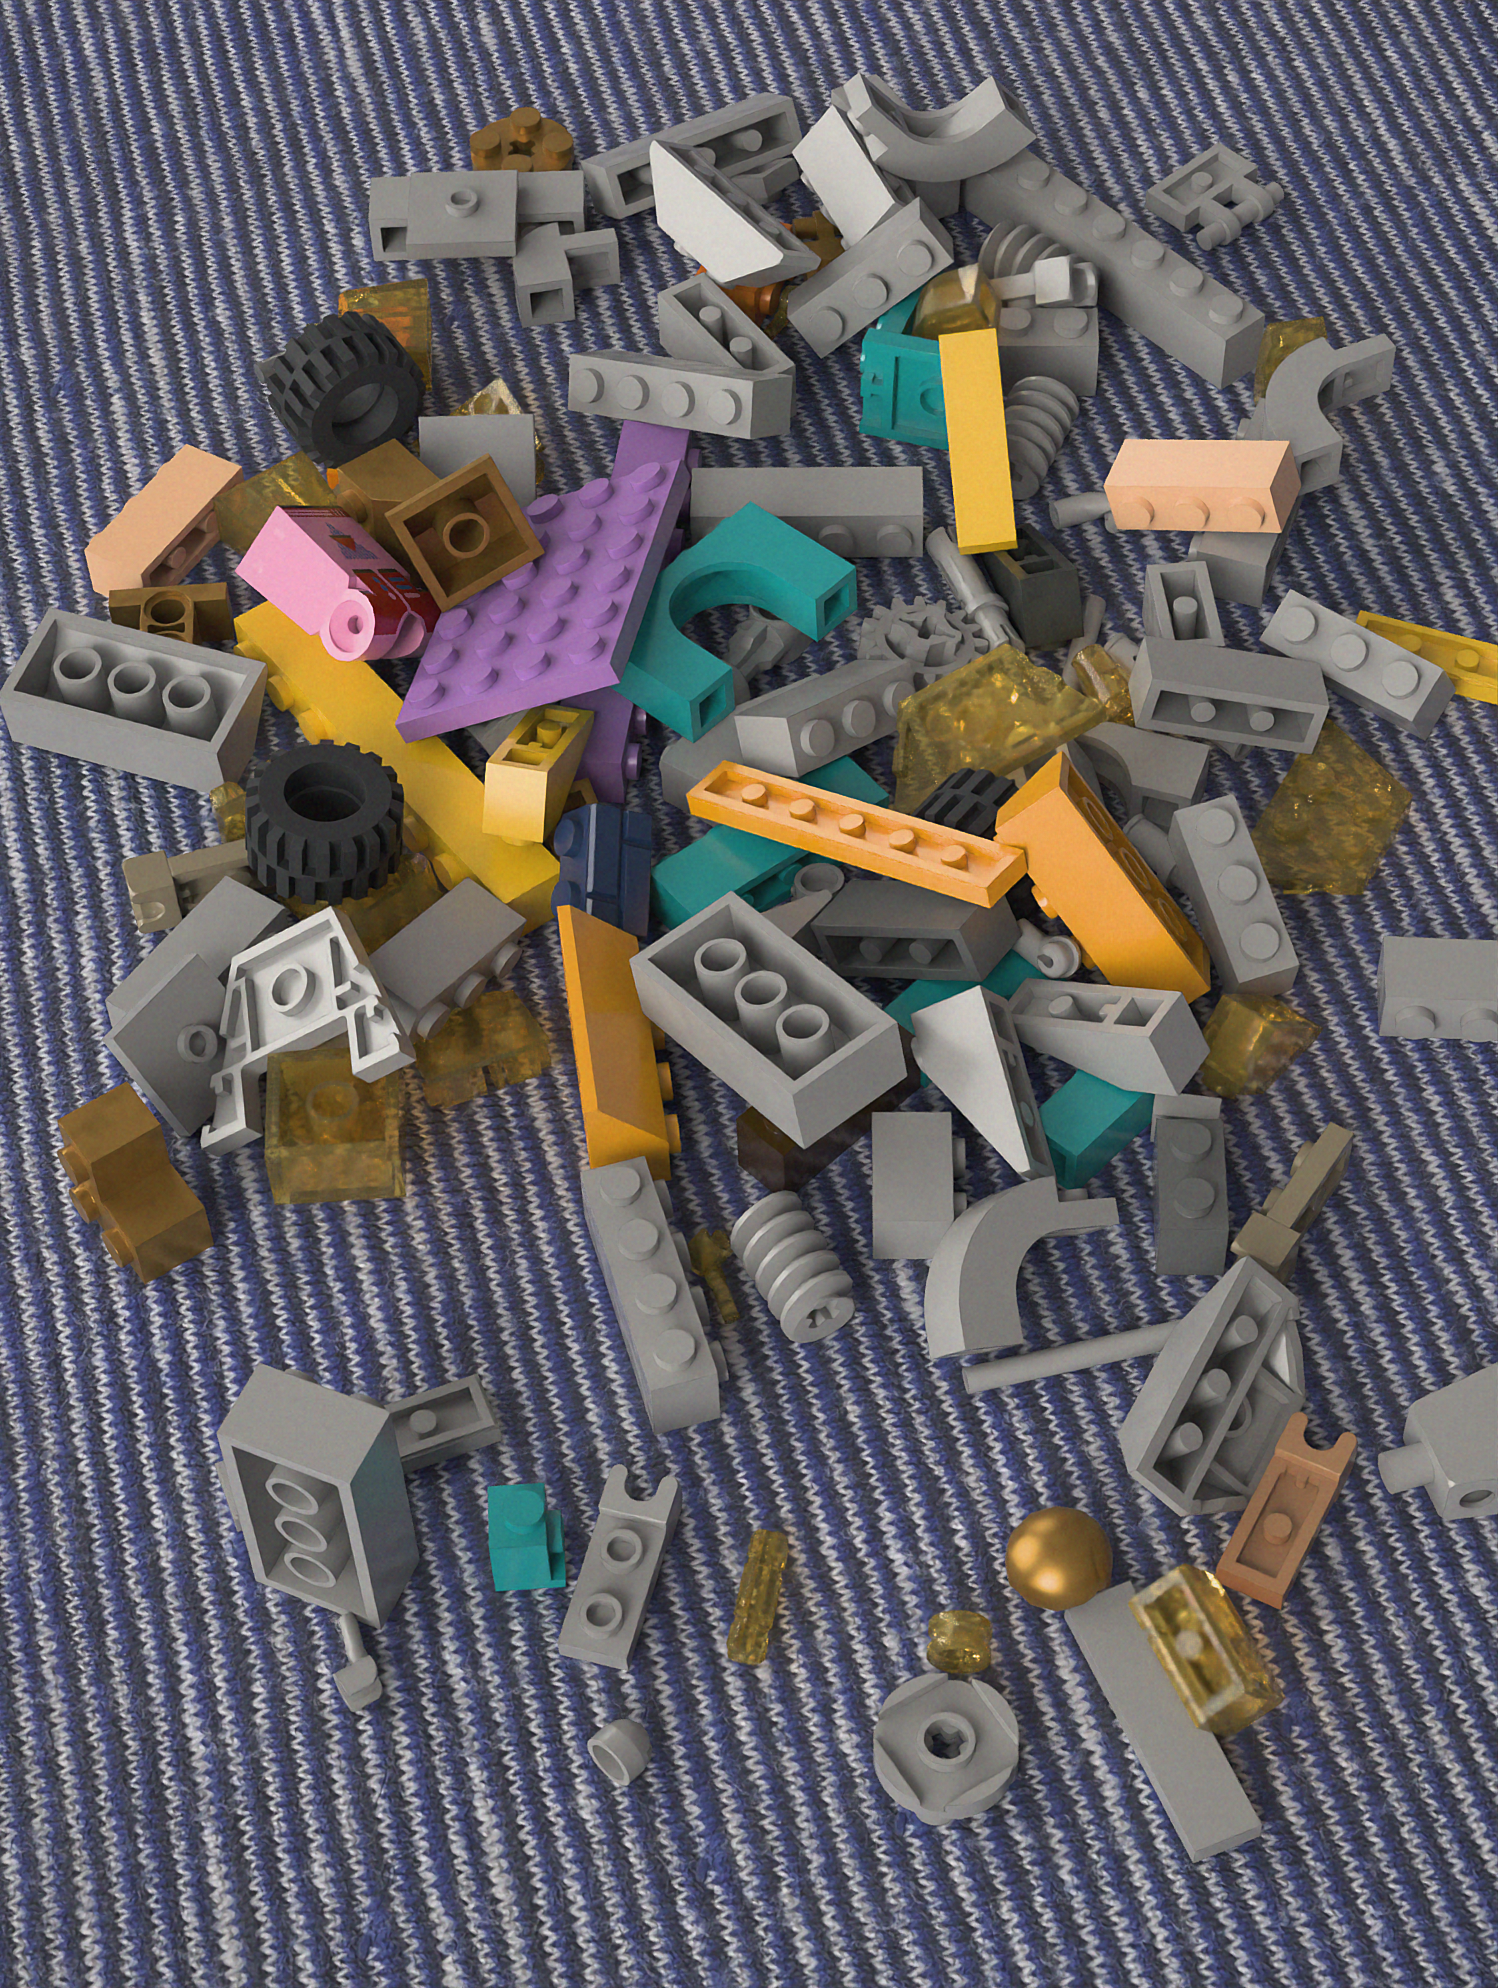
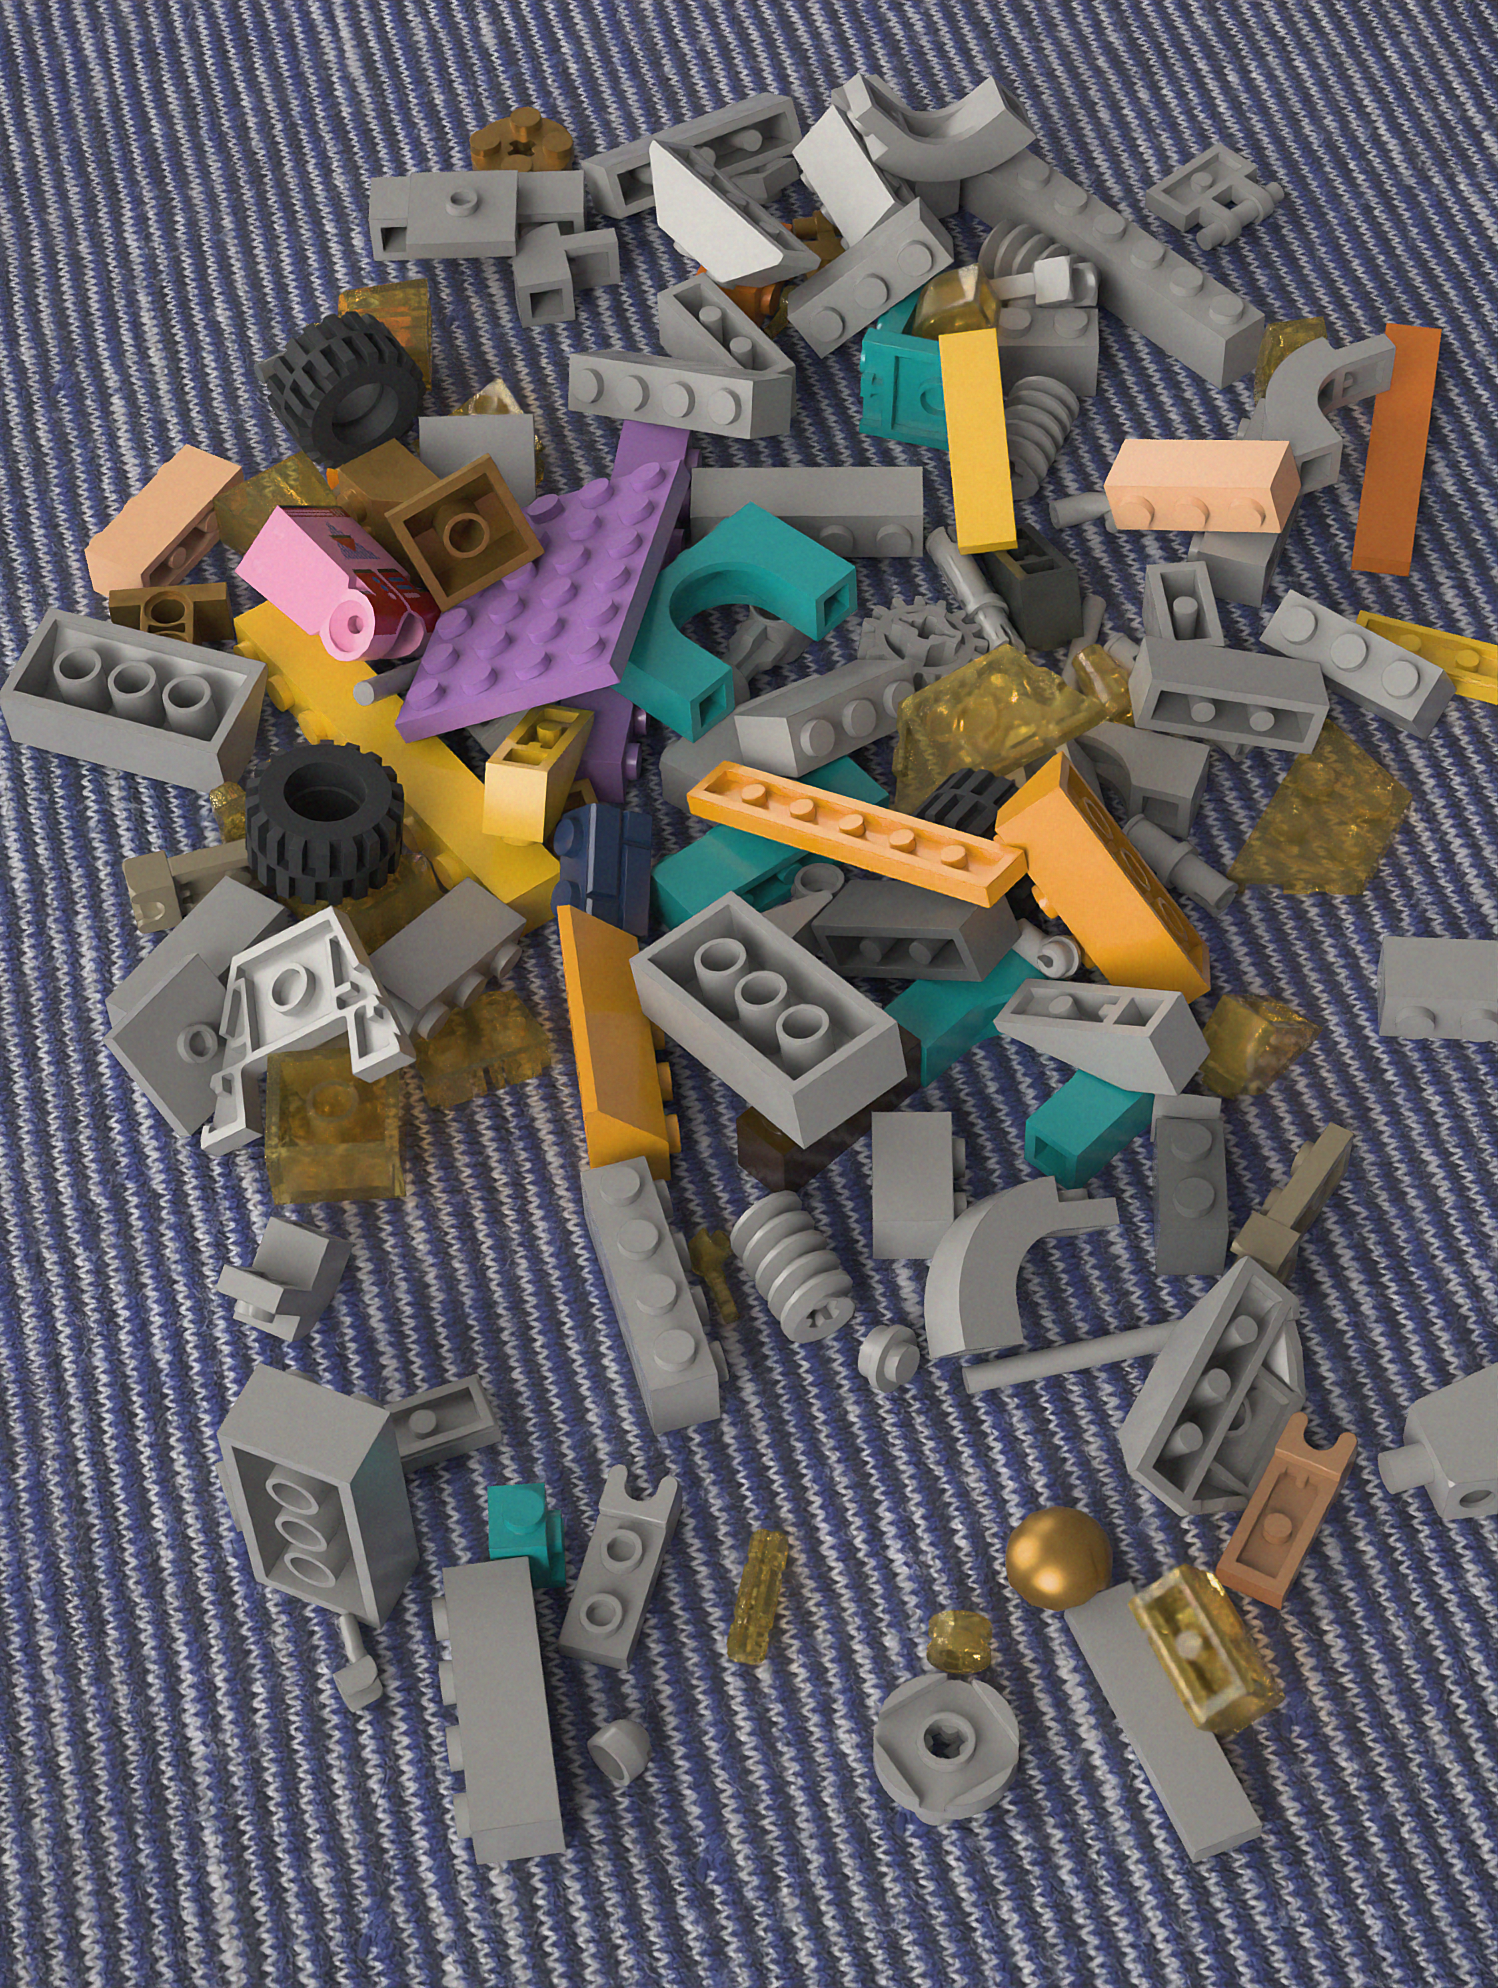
pearl gold brick [57,1081,214,1285] -> none
light grey slope [910,985,1058,1182] -> none
light grey brick [1167,793,1300,1009] -> none
none -> light grey brick [215,1216,354,1342]
none -> light grey bar [353,658,422,706]
none -> light grey brick [431,1556,566,1865]
none -> light grey plate [858,1324,920,1393]
none -> orange tile [1351,323,1442,577]

